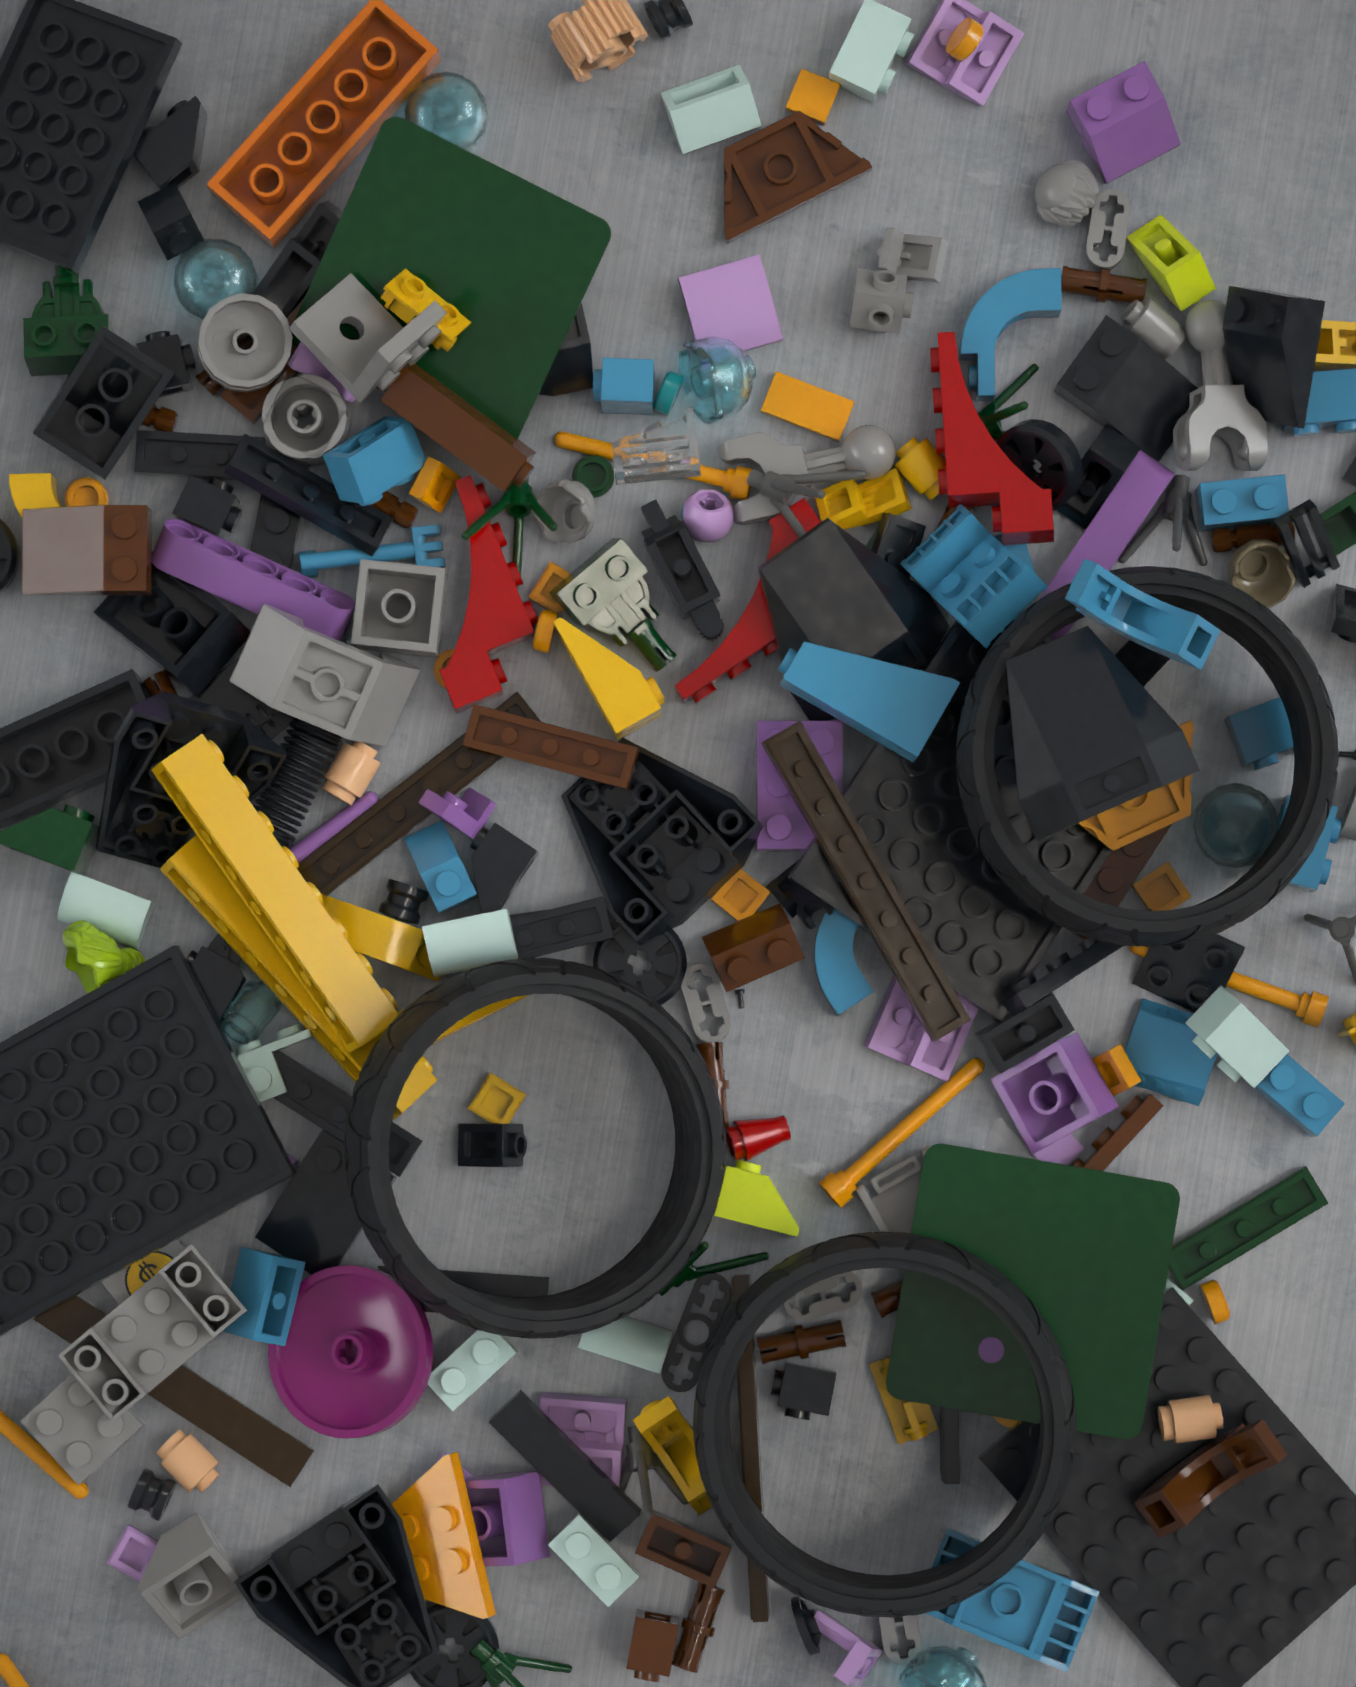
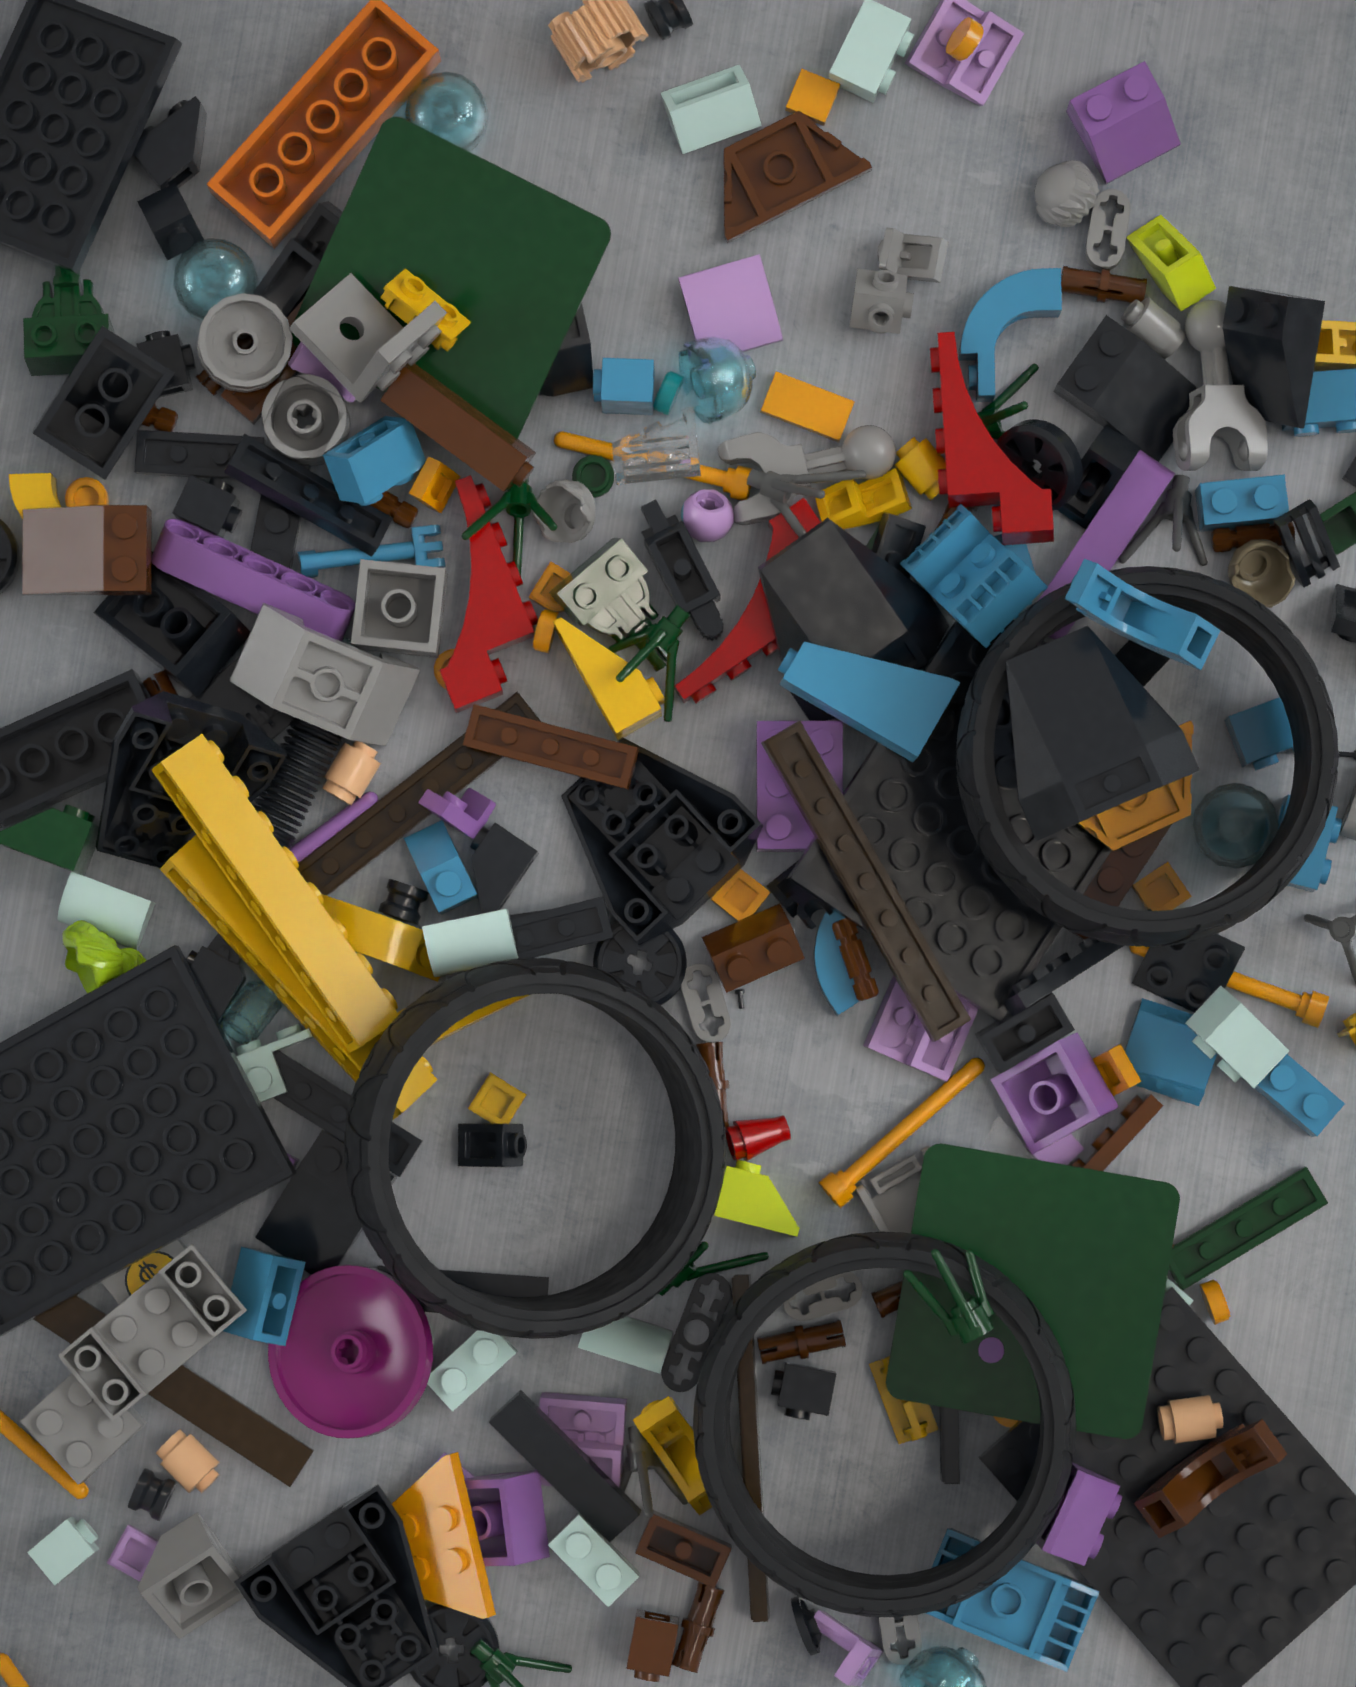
none -> light aqua brick [27,1516,100,1586]
none -> dark green plant [608,605,690,722]
none -> reddish brown axle [832,918,879,1001]
none -> dark green plant [903,1249,994,1344]
none -> medium lavender slope [1036,1462,1122,1566]

